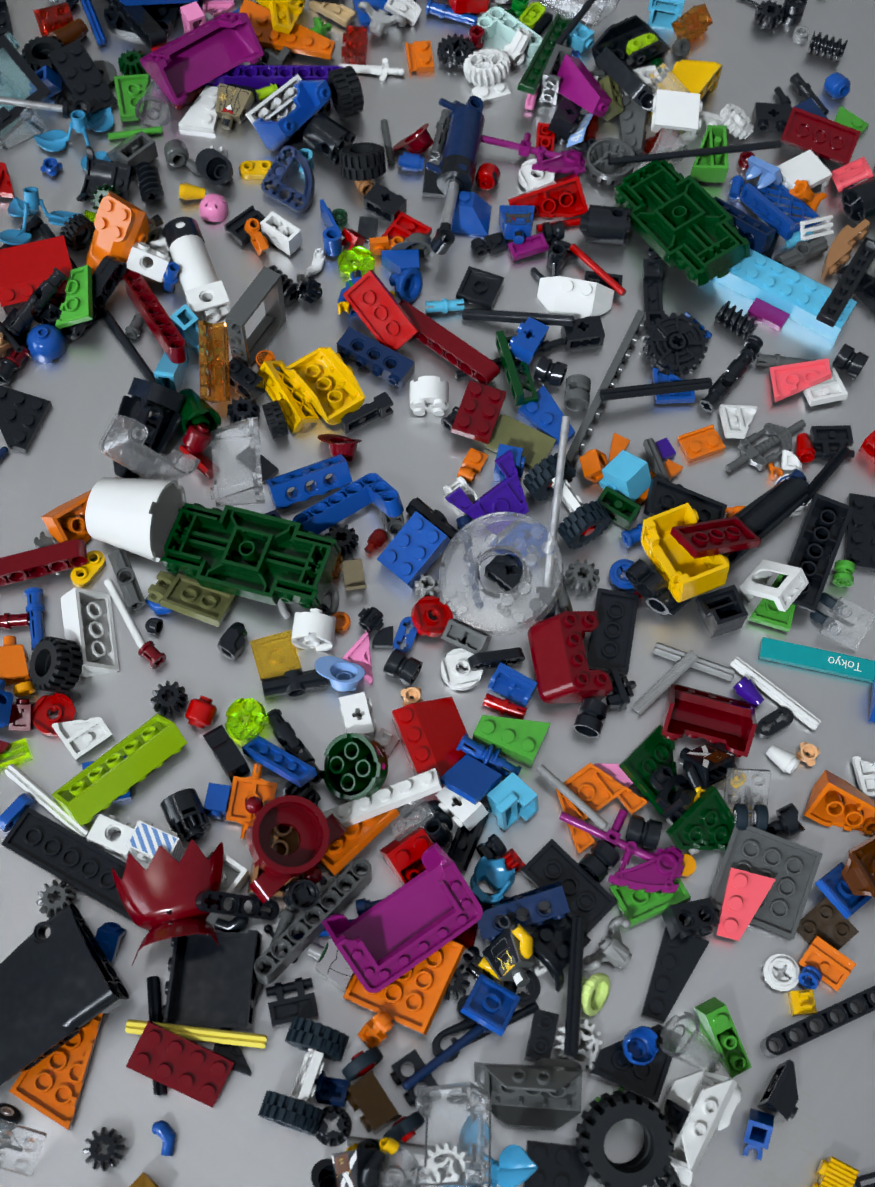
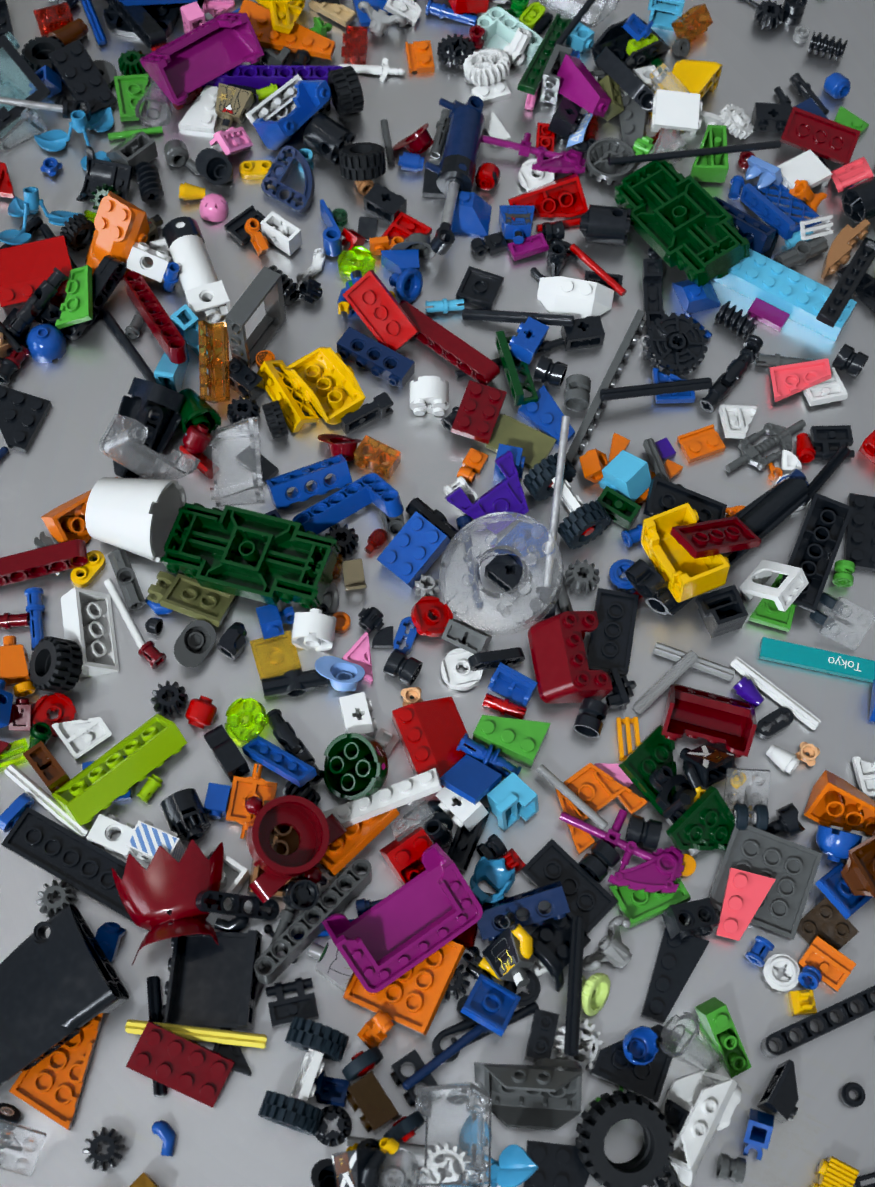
none -> reddish brown brick [23,741,70,793]
none -> dark green cone [28,722,52,750]
none -> lime pin [136,774,163,803]
none -> dark grey piece [174,620,216,667]
none -> bright pink bracket [209,126,253,156]
none -> blue brick [256,604,295,640]
none -> black bush [291,49,311,66]
none -> clear orange brick [354,435,401,480]
none -> white tile [483,112,511,147]
none -> light orange tile [616,717,640,761]
none -> blue bracket [622,13,654,42]
none -> bright green gear [633,136,656,155]
none -> blue slope [672,279,721,314]
none -> dark grey wheel [716,1153,746,1184]
none -> blue bush [745,936,774,967]
none -> blue cylinder [816,825,862,863]
none -> black plate [841,1082,865,1107]

